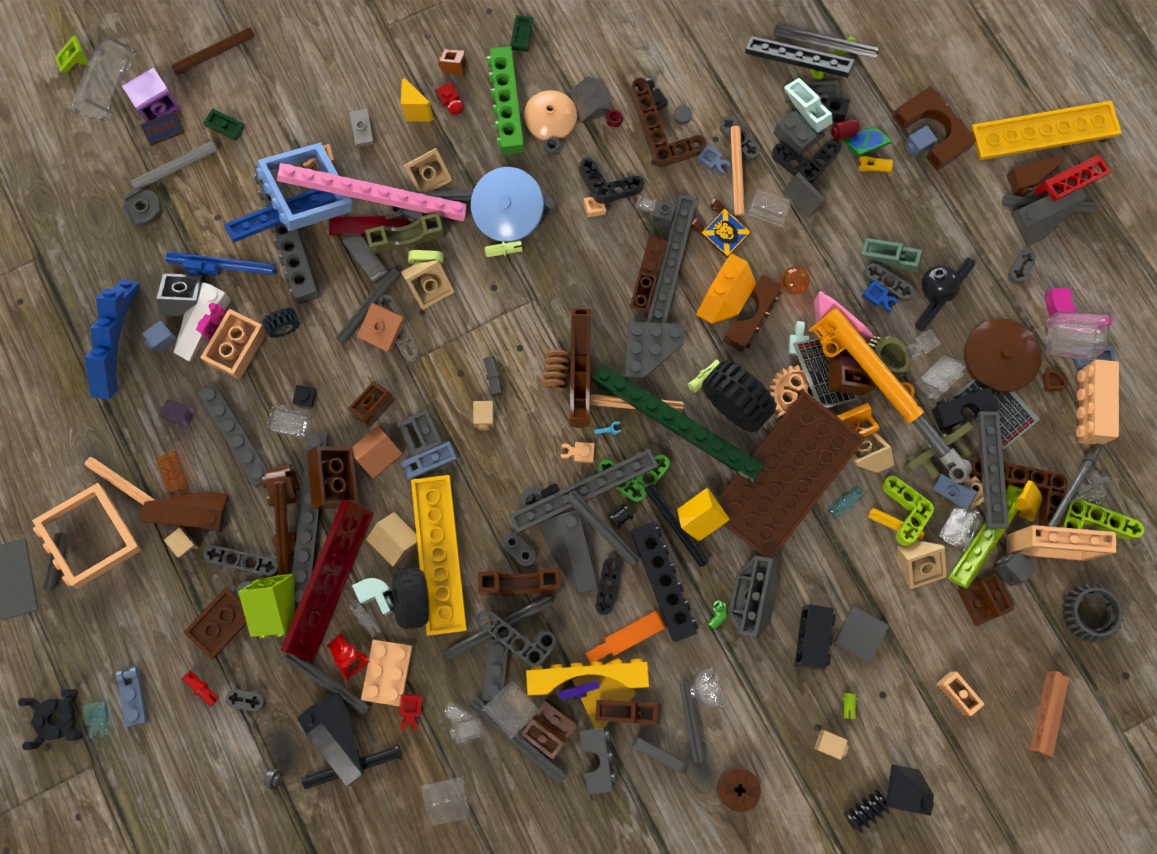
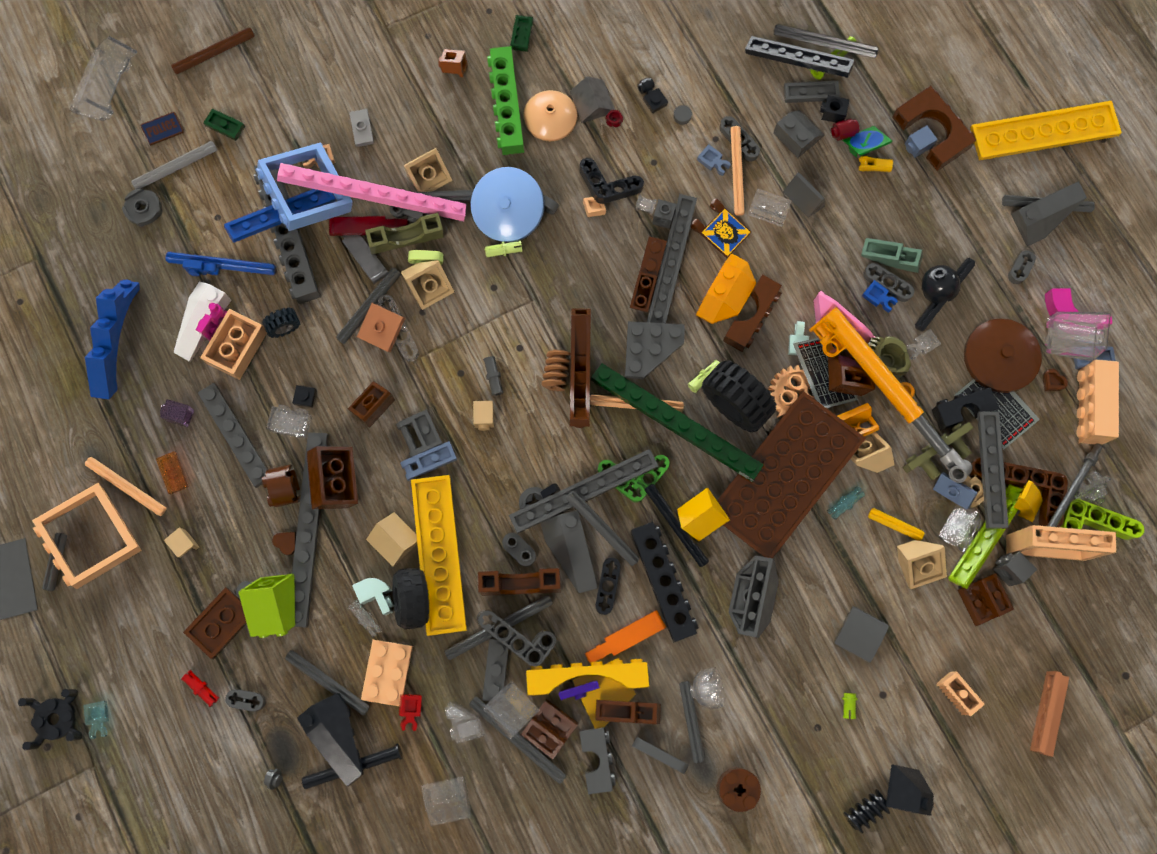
lime slope [55,36,89,73] -> none
sand blue plate [116,667,148,727] -> none
slope [122,68,181,122] -> none
reddish brown wedge [141,491,228,532] -> none
sand blue brick [142,320,177,353] -> none
dark grey slope [157,273,202,316] -> none
dark grey beam [203,545,278,576] -> none
reddish brown axle [273,482,290,575] -> none
dark red plate [280,499,373,661] -> none
red hair [326,633,370,682] -> none
nougat slope [353,426,403,479] -> none
yellow slope [401,78,434,122] -> none
red plate [435,82,464,116] -> none
dark grey plate [543,137,561,156] -> none
light nougat plate [561,442,594,463] -> none
medium azure hand [594,422,621,435] -> none
black bush [608,504,634,529] -> none
reddish brown beam [631,78,706,167] -> none
bright green arm [707,600,727,630] -> none
black beam [771,141,840,184] -> none
clear orange hair [779,266,810,295] -> none
light aqua slope [784,78,833,133] -> none
black brick [794,604,836,670] -> none
tan brick [814,730,848,760] -> none
lime beam [882,476,934,546] -> none
clear slope [913,355,967,400] -> none
reddish brown slope [1007,155,1066,195] -> none
red fence [1035,154,1111,202] -> none
dark grey gear [1061,583,1124,643] -> none

